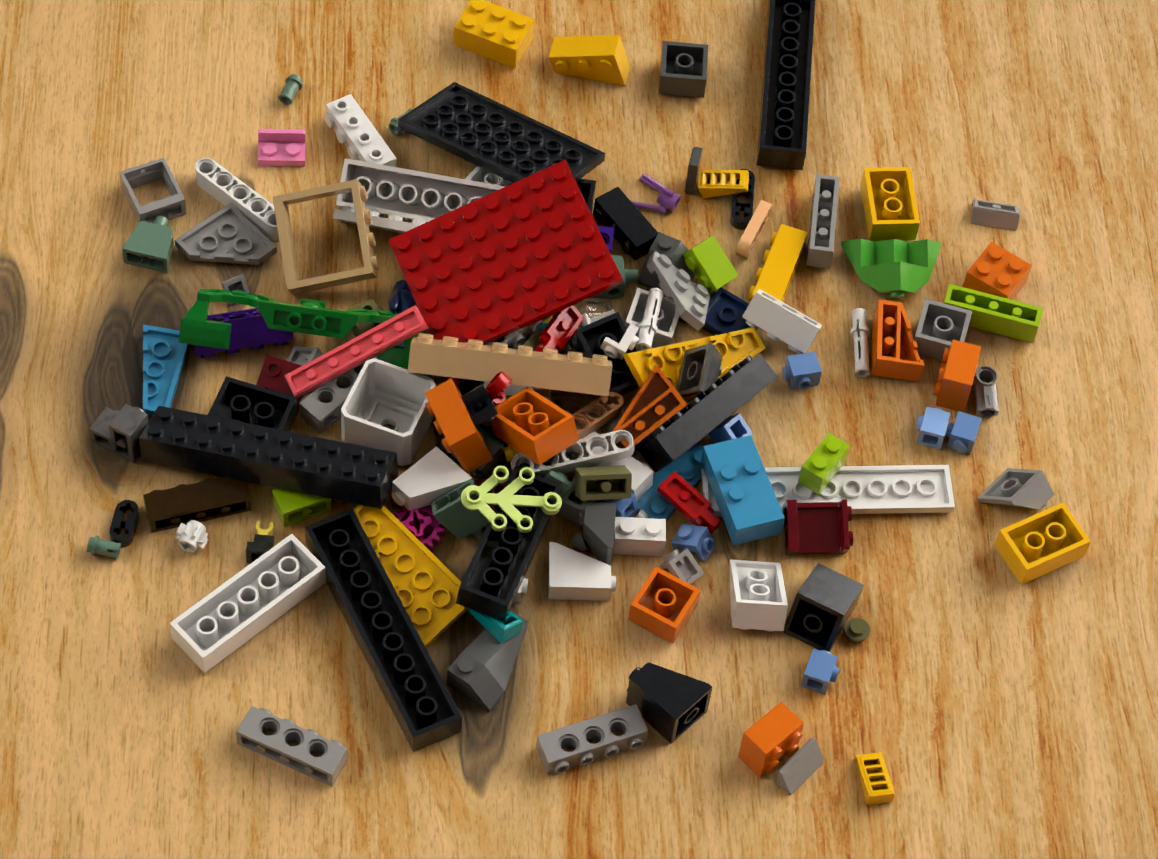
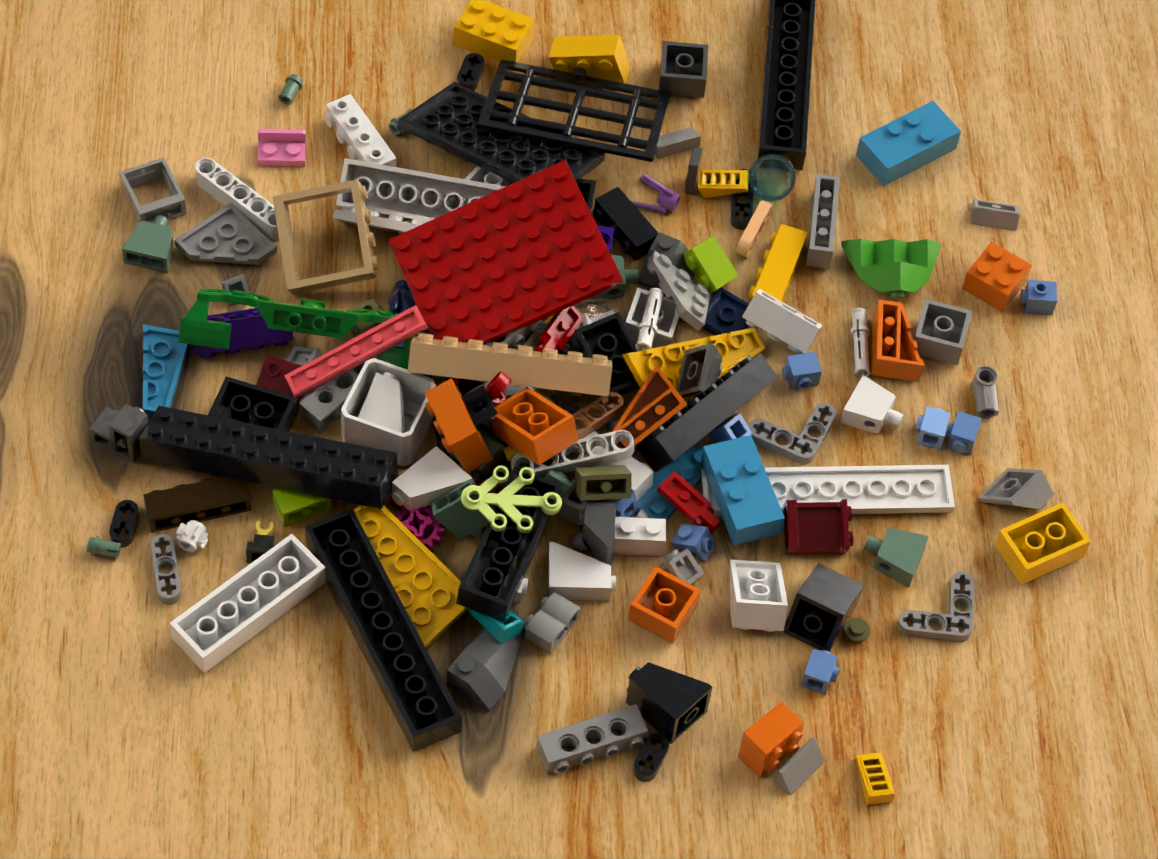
light grey brick [236,706,347,787] -> none
white bracket [600,323,639,360] -> none
lime brick [798,433,850,495] -> none
yellow brick [860,167,920,241] -> none
orange brick [933,339,981,412] -> none
lime brick [944,284,1043,343] -> none
none -> light grey beam [151,534,181,605]
none -> white slope [358,372,405,433]
none -> black beam [457,53,485,91]
none -> black door [476,59,671,162]
none -> light grey brick [524,592,580,653]
none -> black beam [633,733,669,782]
none -> light grey slope [655,127,701,158]
none -> clear light blue cylinder [749,154,796,201]
none -> light grey beam [749,403,836,464]
none -> white torso [840,375,904,434]
none -> dark azure brick [856,101,961,186]
none -> sand green torso [864,528,928,587]
none -> light grey beam [897,571,974,642]
none -> medium blue brick [1020,280,1057,315]

